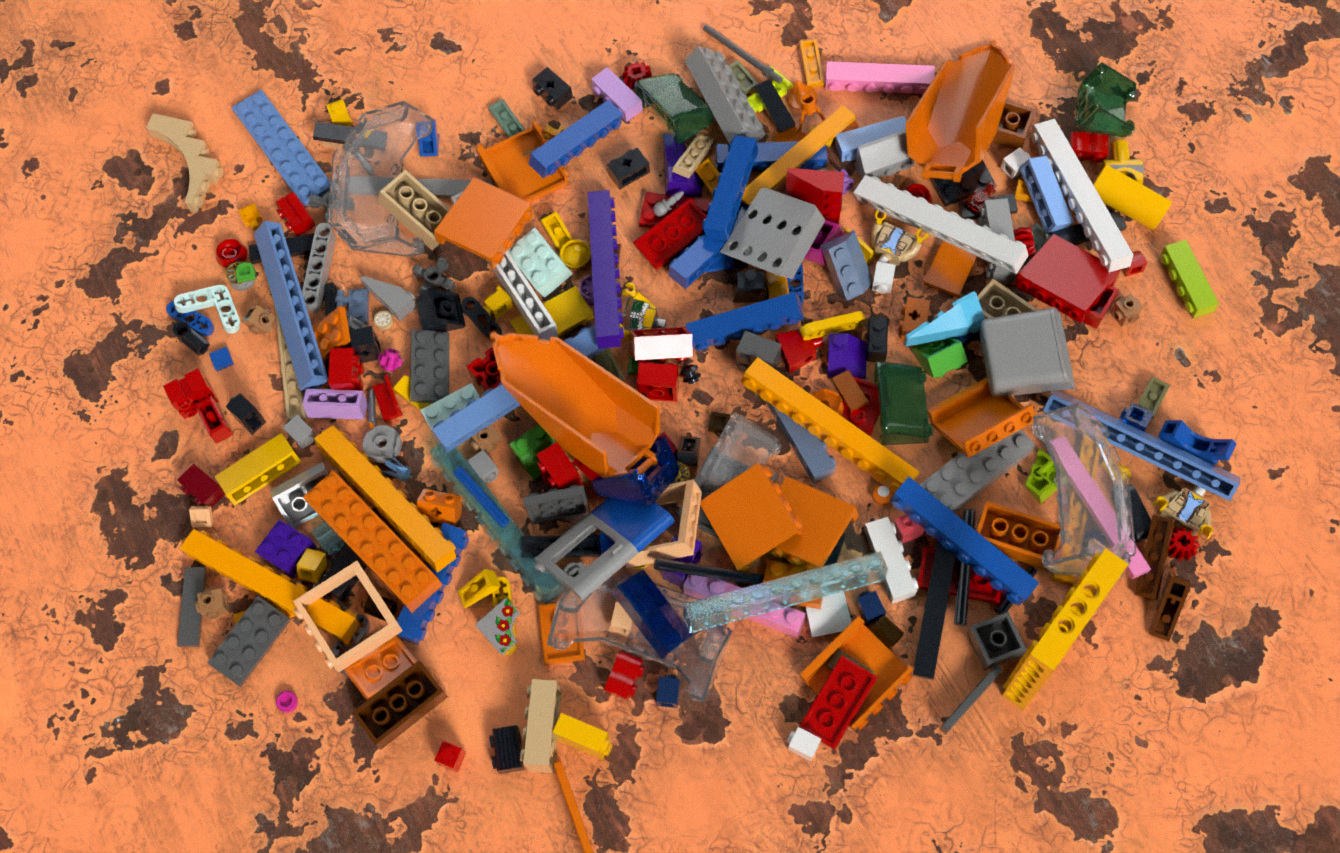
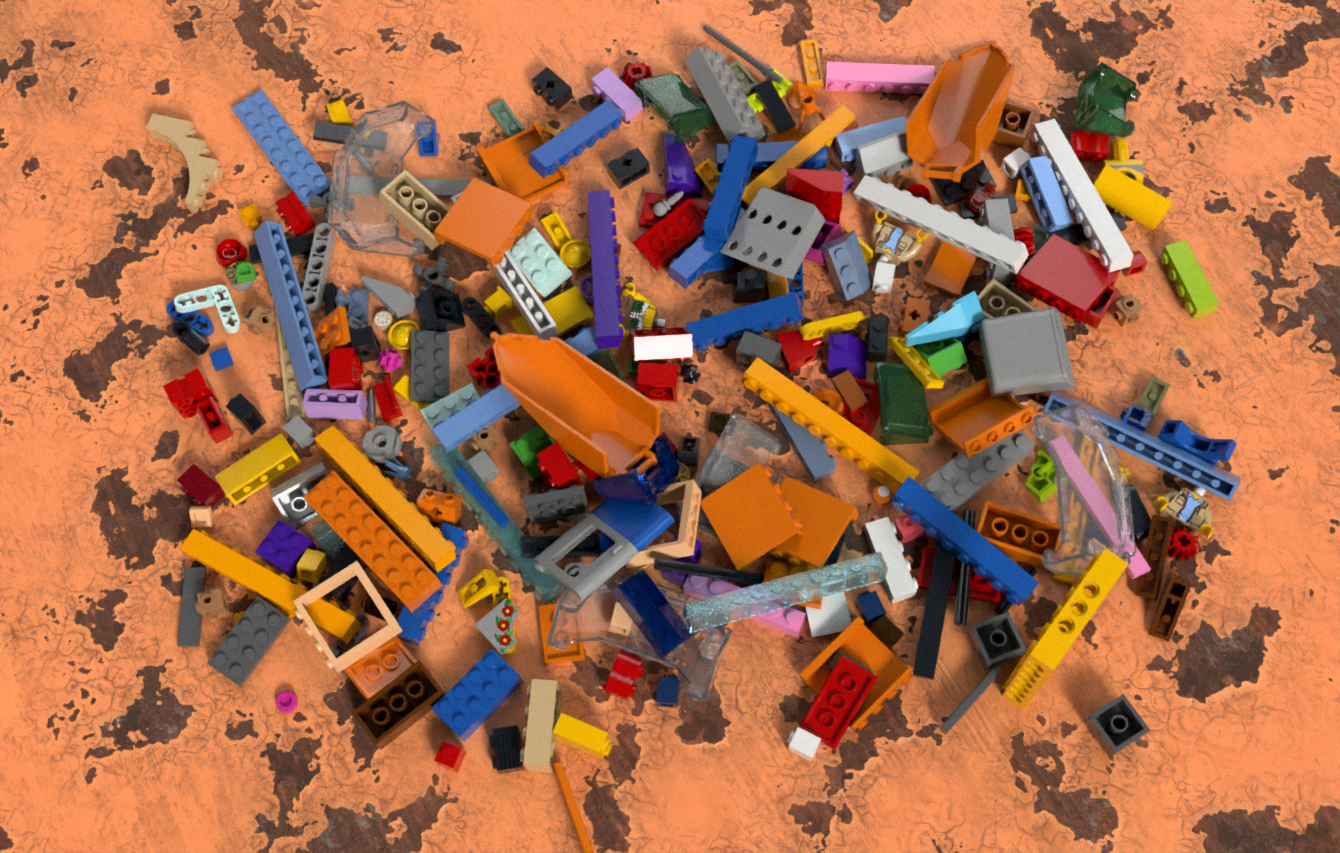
tan tile [672,134,715,178] -> none
none -> yellow hat [388,320,420,351]
none -> blue brick [431,648,523,742]
none -> yellow tile [887,337,944,389]
none -> dark grey brick [1084,694,1150,757]

